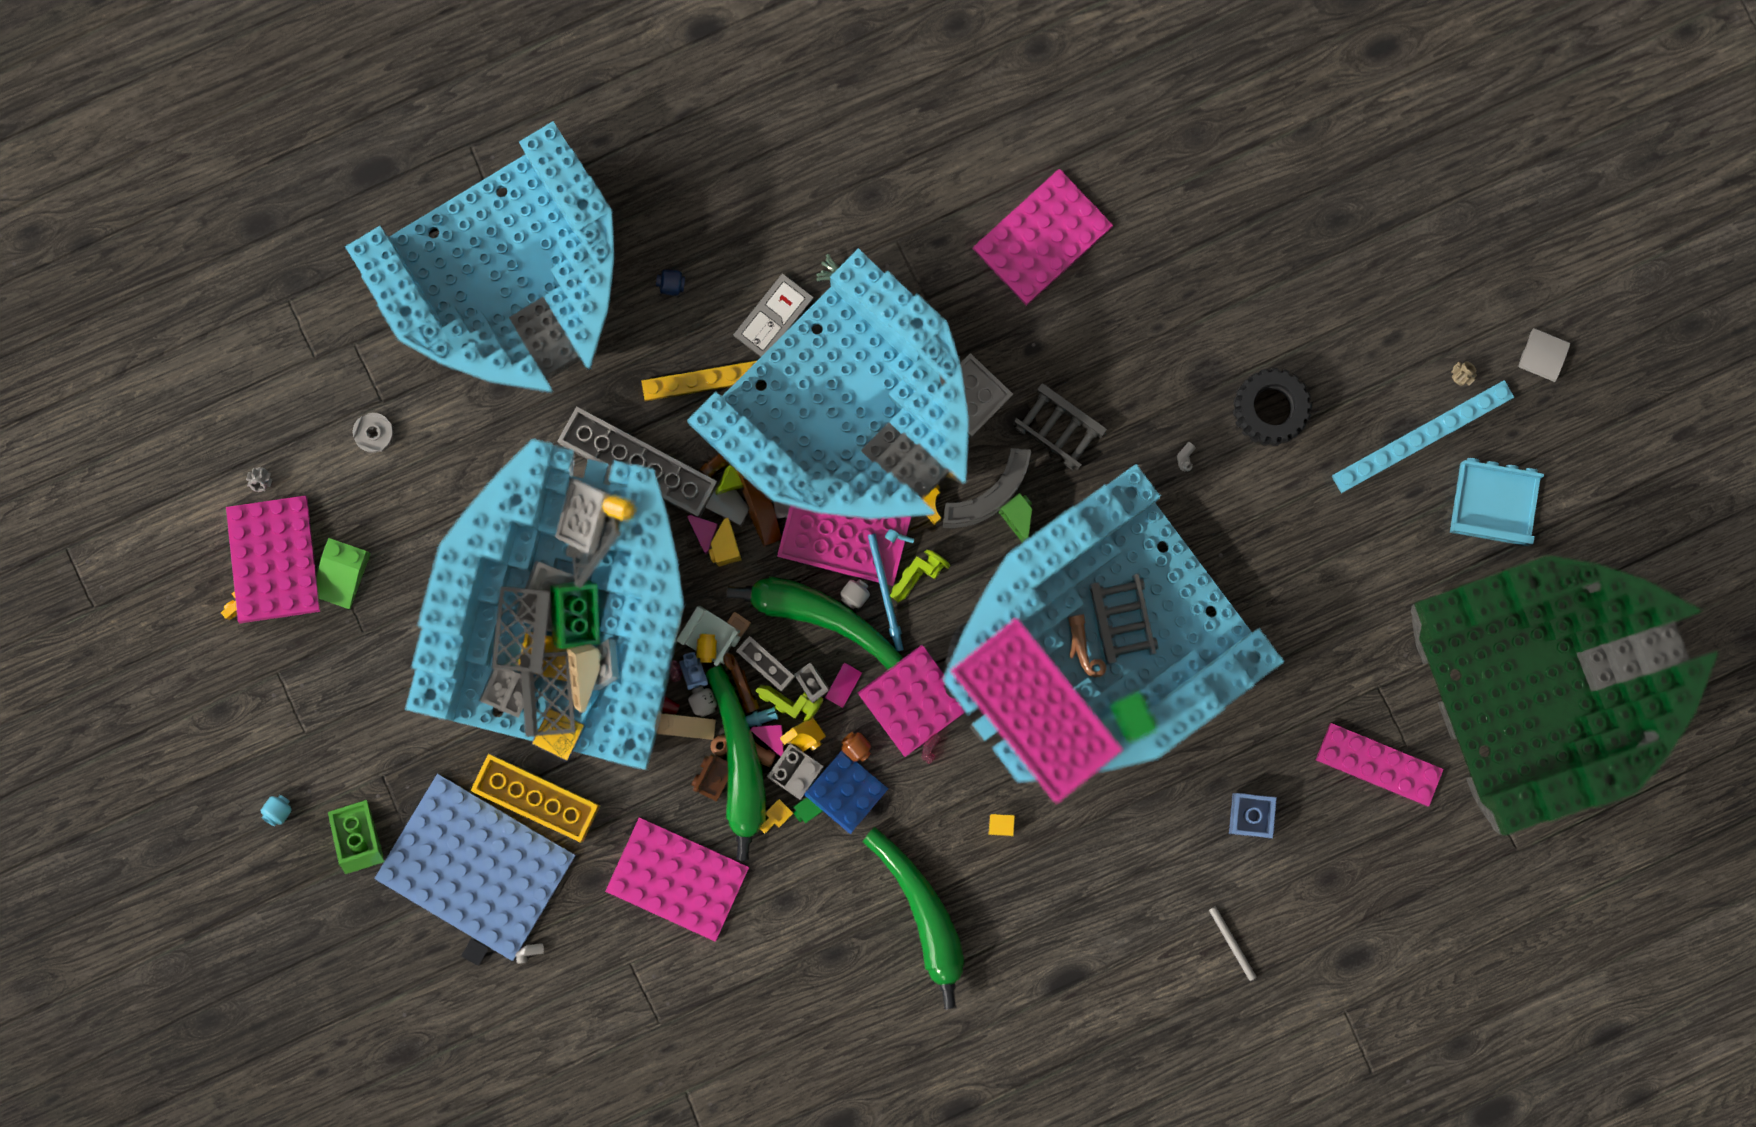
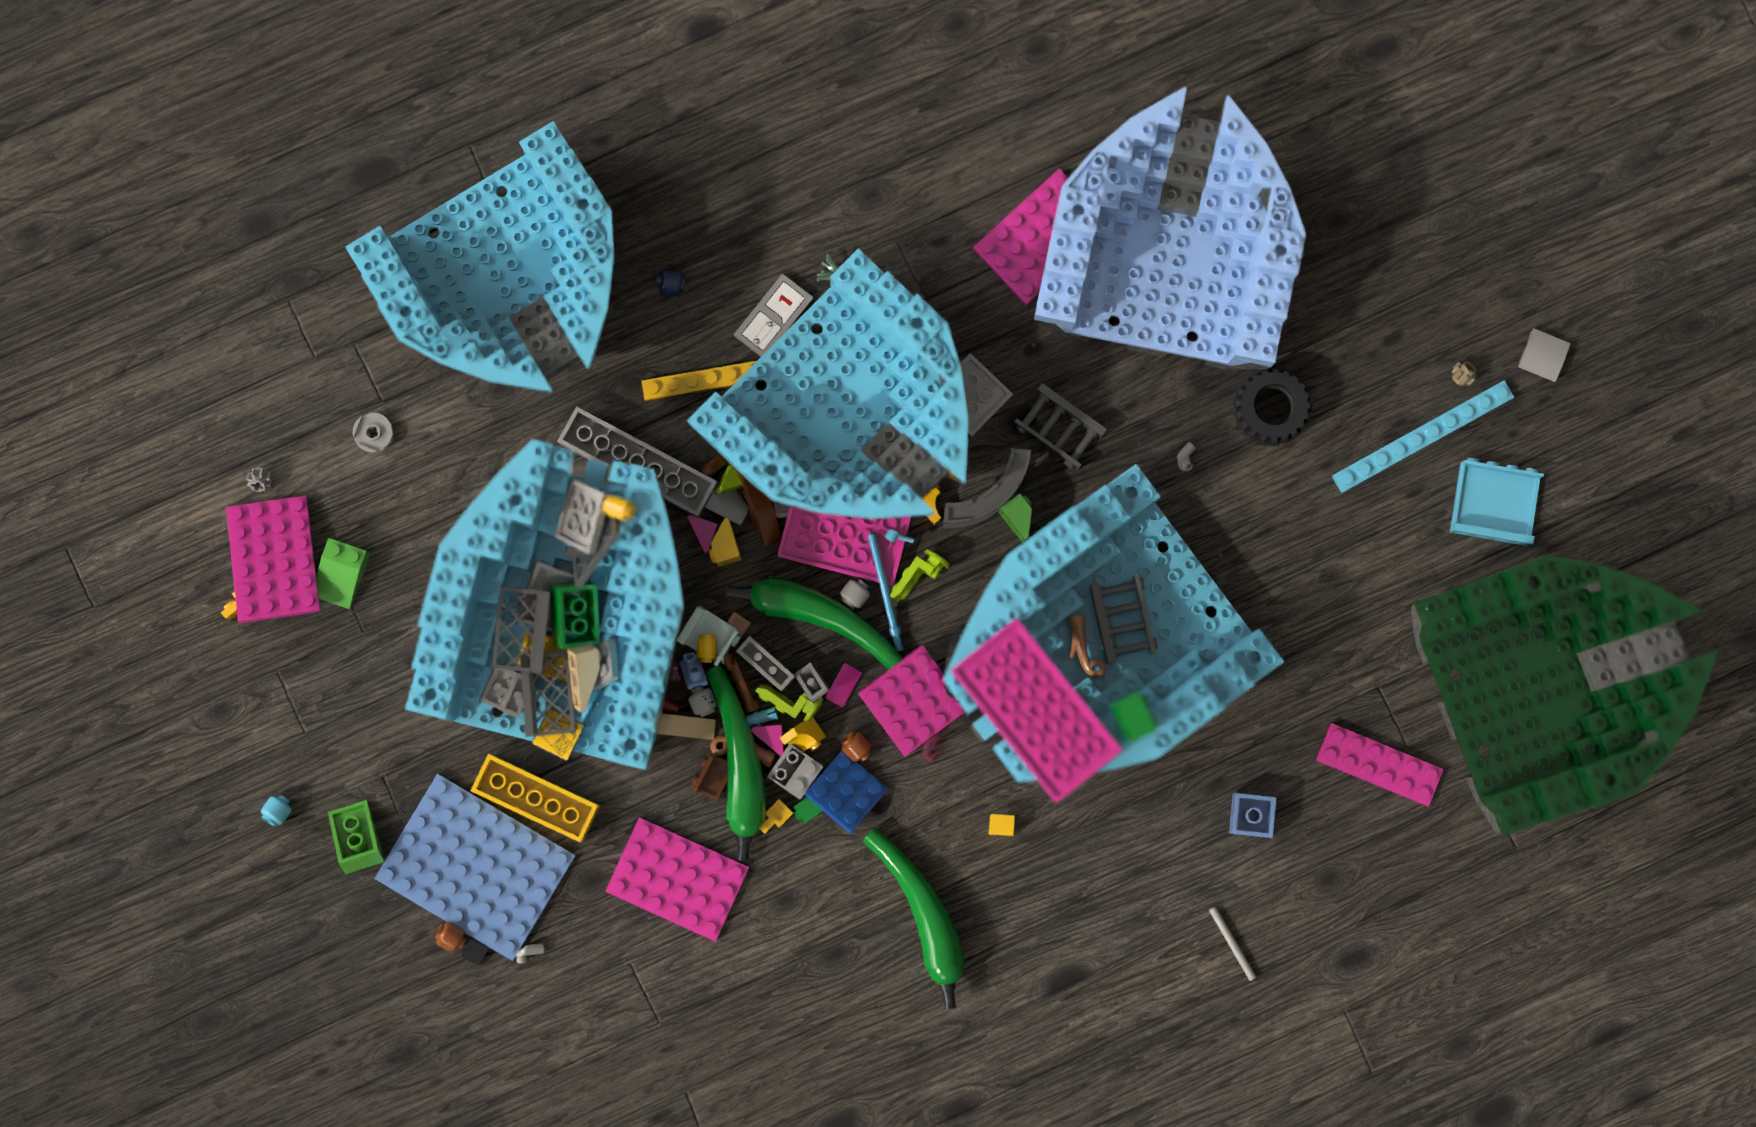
none -> dark orange head [434,922,466,952]
none -> light blue piece [1034,87,1305,370]

